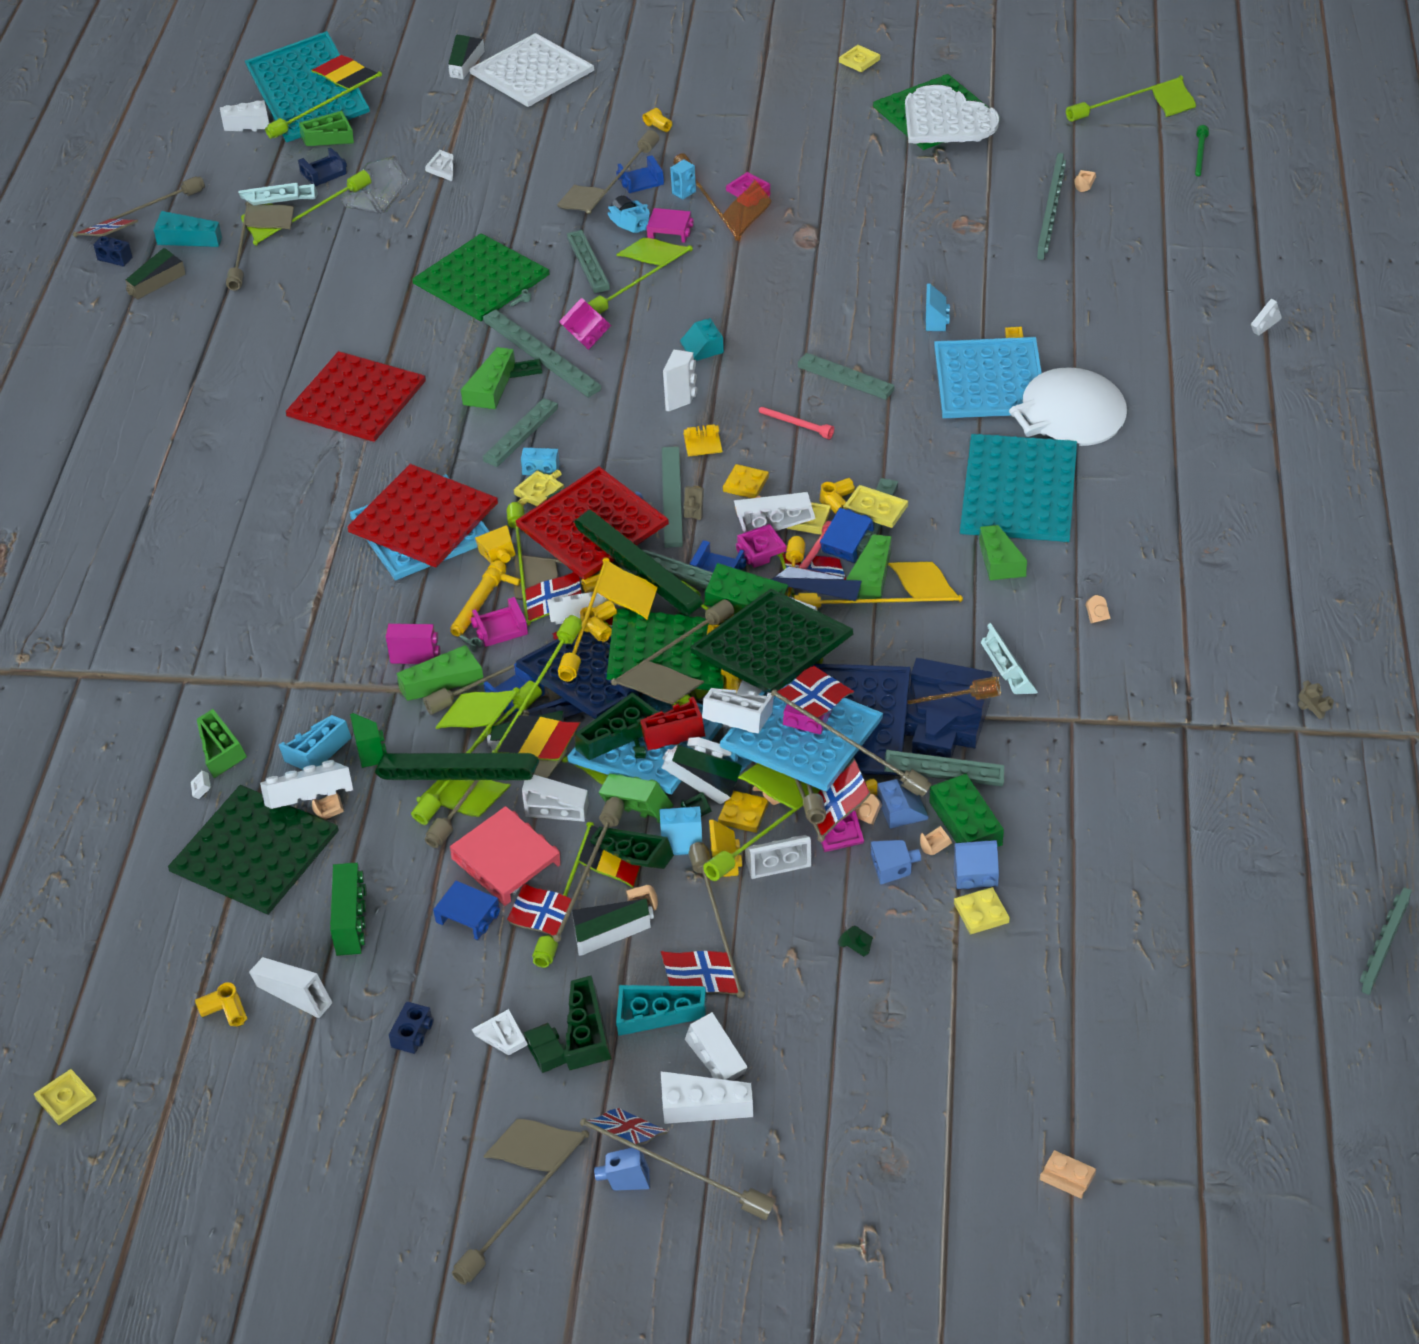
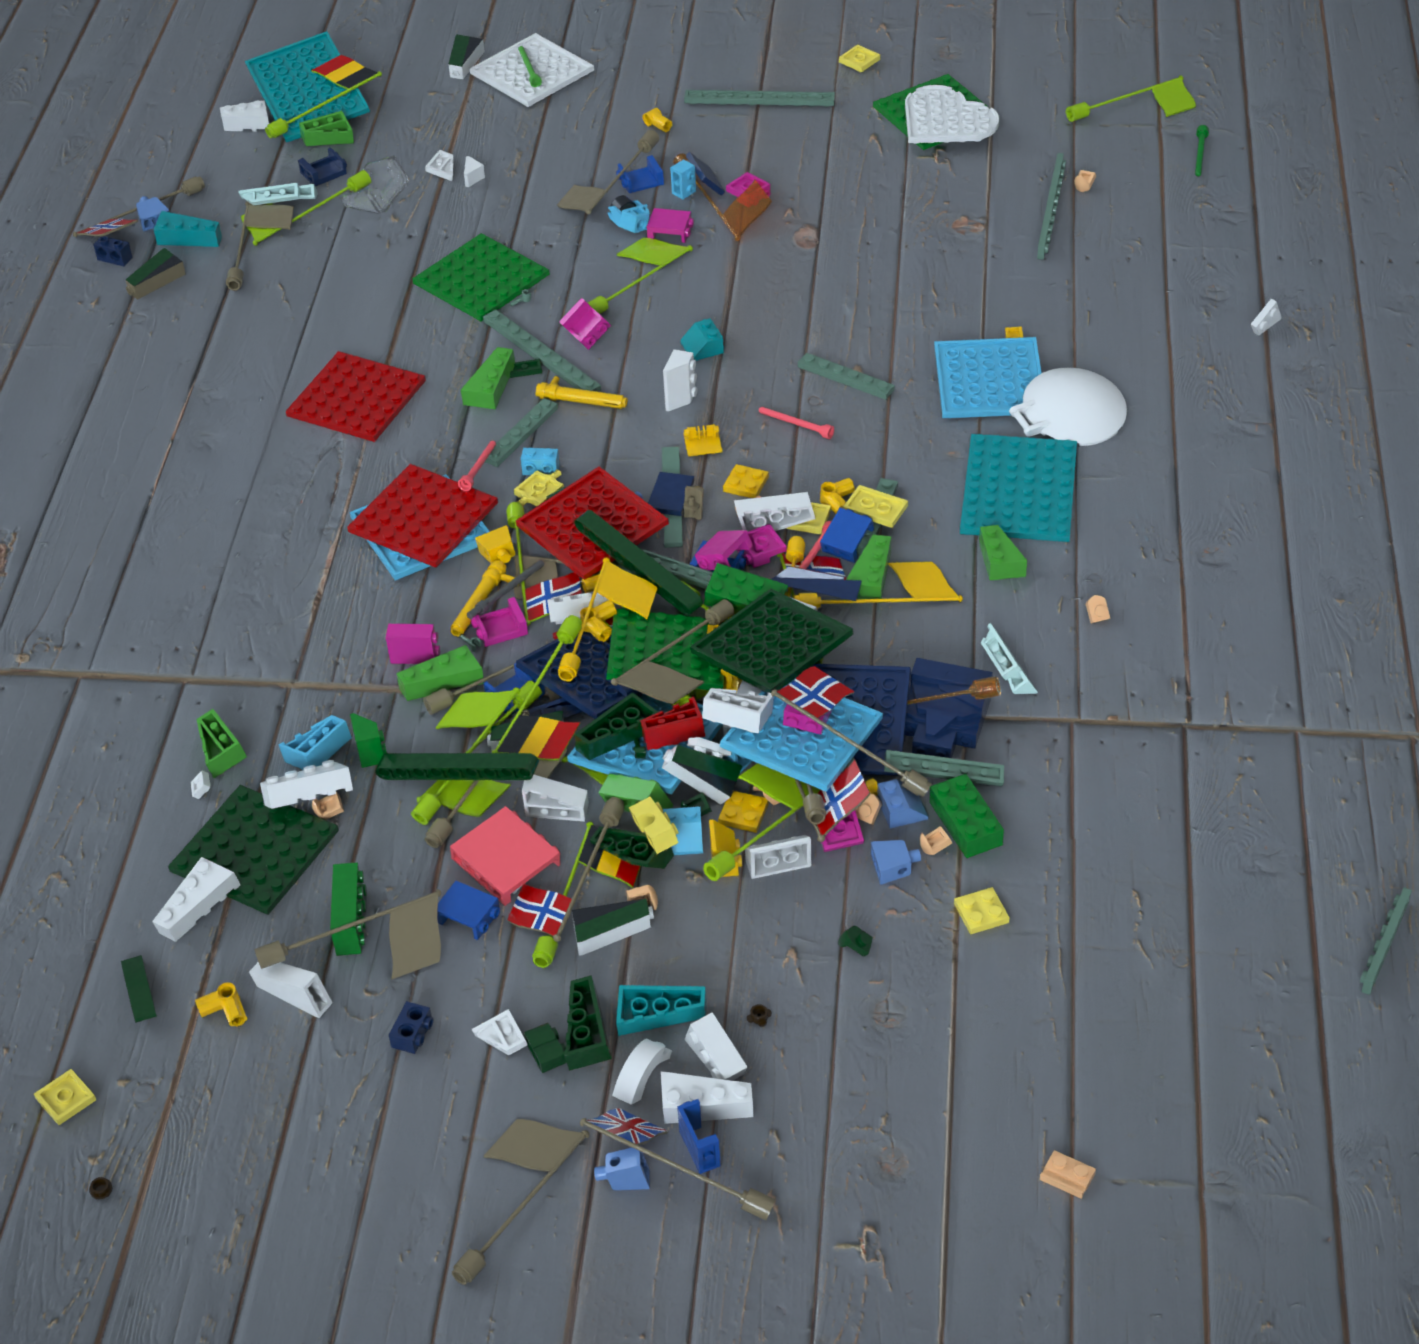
sand green plate [567,230,610,293] -> none
flag [661,842,745,998] -> none
medium azure slope [926,284,950,331] -> none
medium blue slope [954,840,999,889] -> none
dark tan hips [1298,680,1334,719] -> none
none -> dark brown plate [89,1177,113,1200]
none -> dark green slope [121,955,157,1023]
none -> medium blue torso [136,196,169,232]
none -> white wedge [152,857,240,942]
none -> dark tan flag [254,889,442,980]
none -> coral piece [458,441,496,491]
none -> white slope [464,156,485,187]
none -> dark grey bar [467,560,544,619]
none -> bright green piece [518,46,542,87]
none -> yellow cylinder [536,376,628,409]
none -> white arch [612,1039,672,1105]
none -> light yellow arch [629,797,679,854]
none -> dark blue tile [648,472,695,516]
none -> blue panel [677,1099,721,1174]
none -> sand green plate [684,90,835,107]
none -> dark blue tile [686,152,725,196]
none -> dark pink panel [695,530,753,570]
none -> dark brown plate [747,1004,772,1027]

